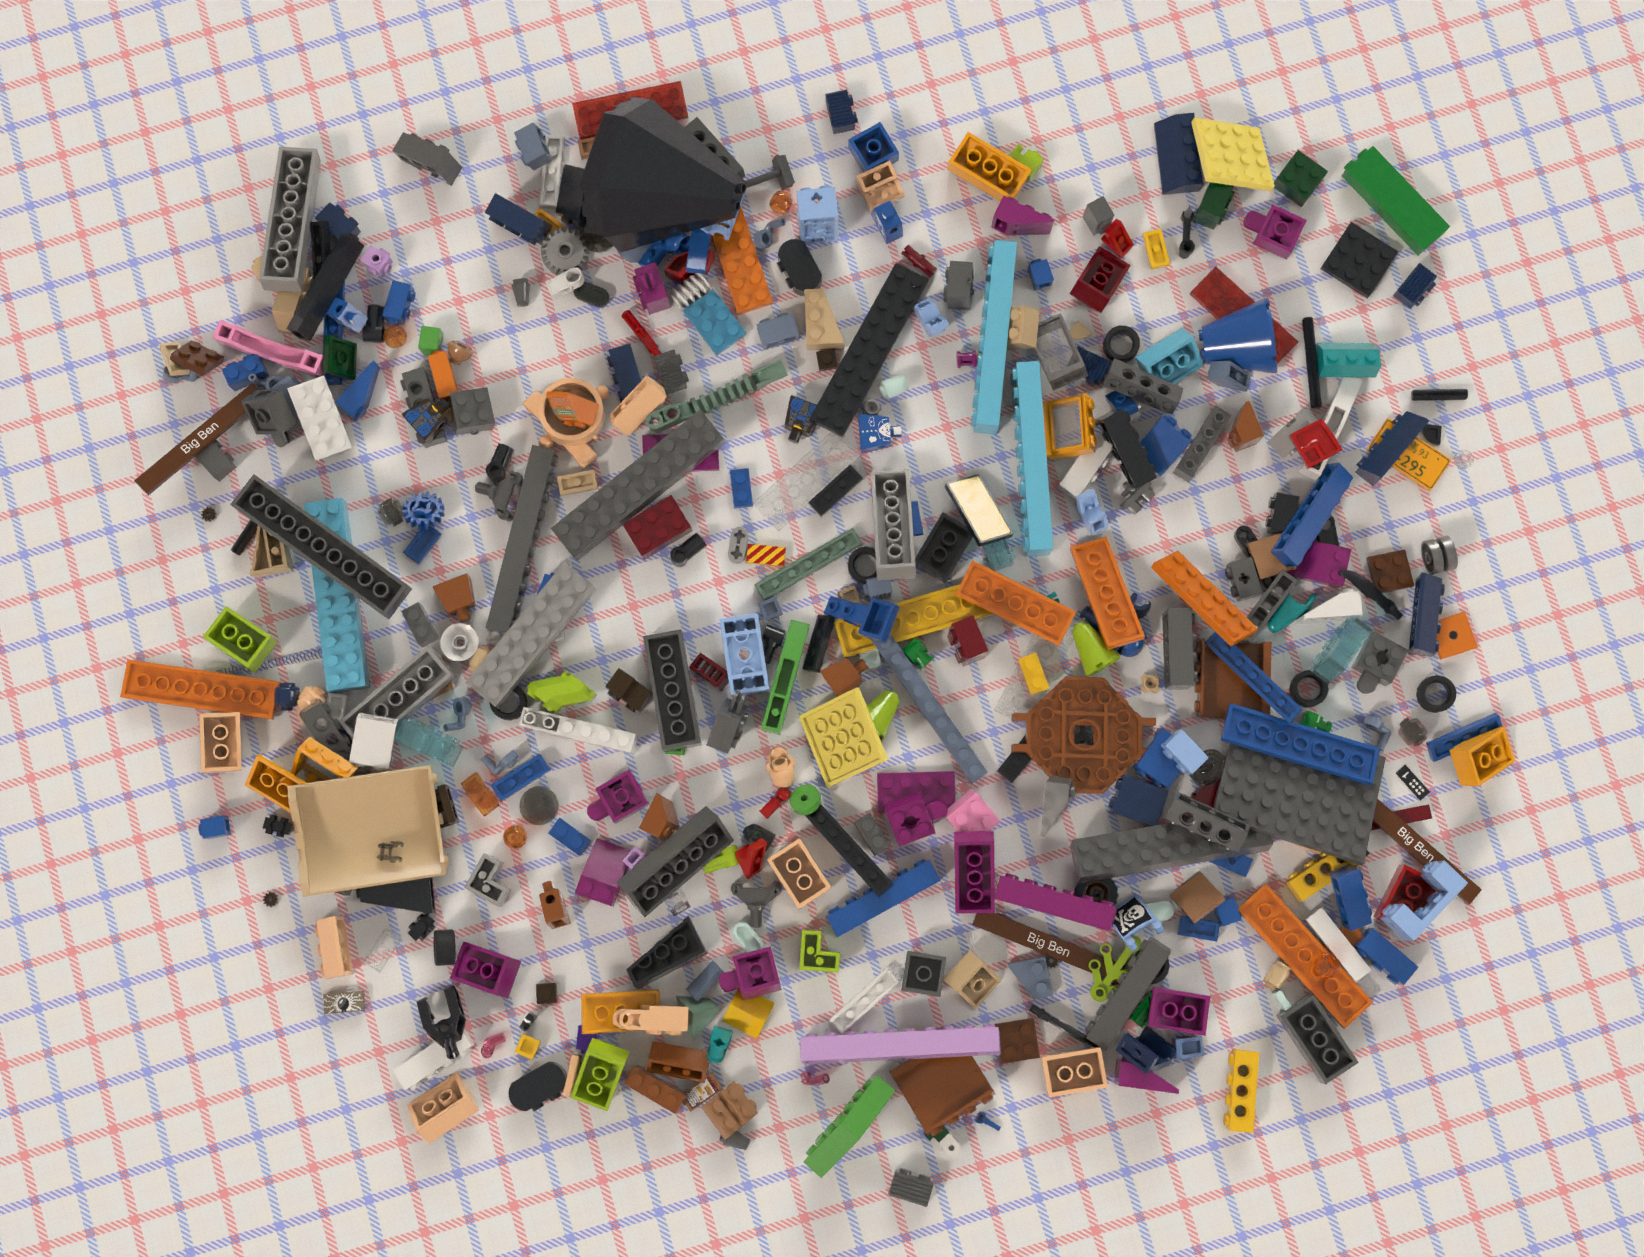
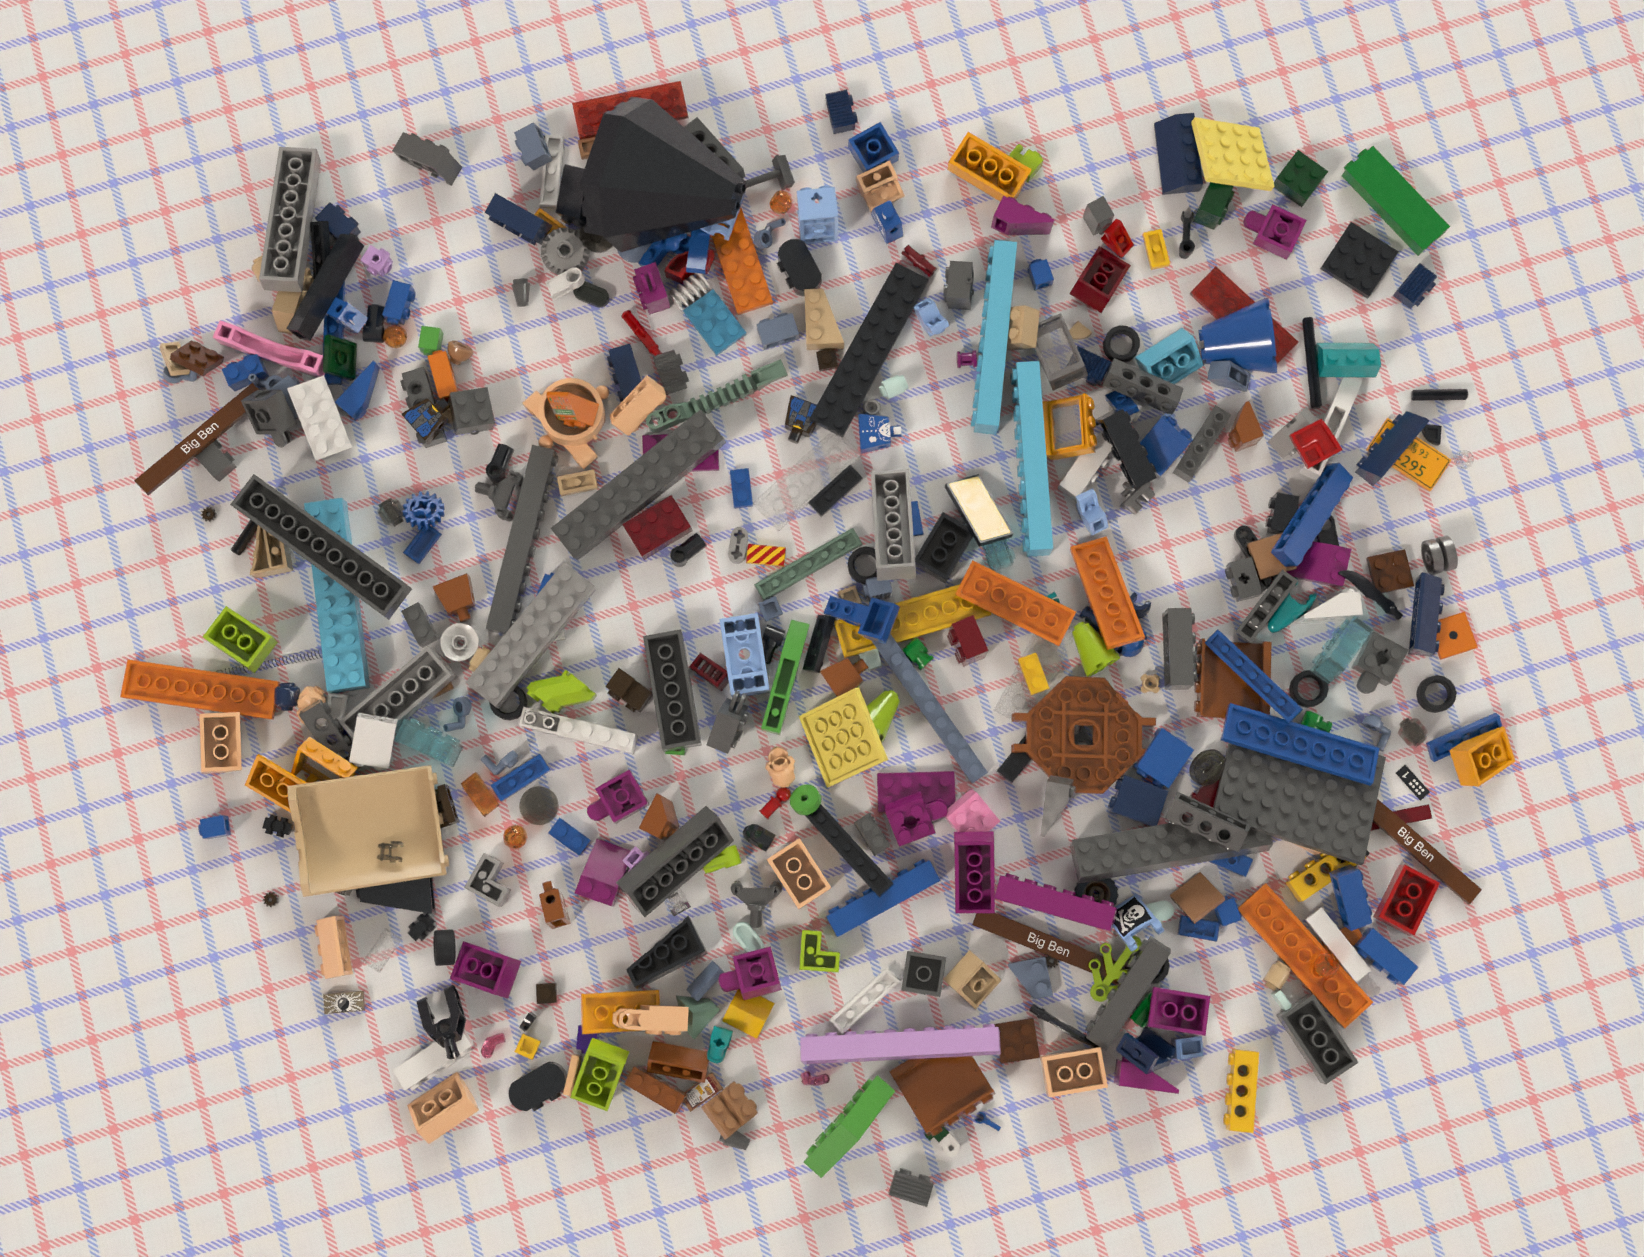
red slope [735,838,767,879] -> none
orange plate [1151,551,1258,646] -> none
light blue brick [1161,729,1209,774] -> none
light blue plate [1380,860,1468,941] -> none

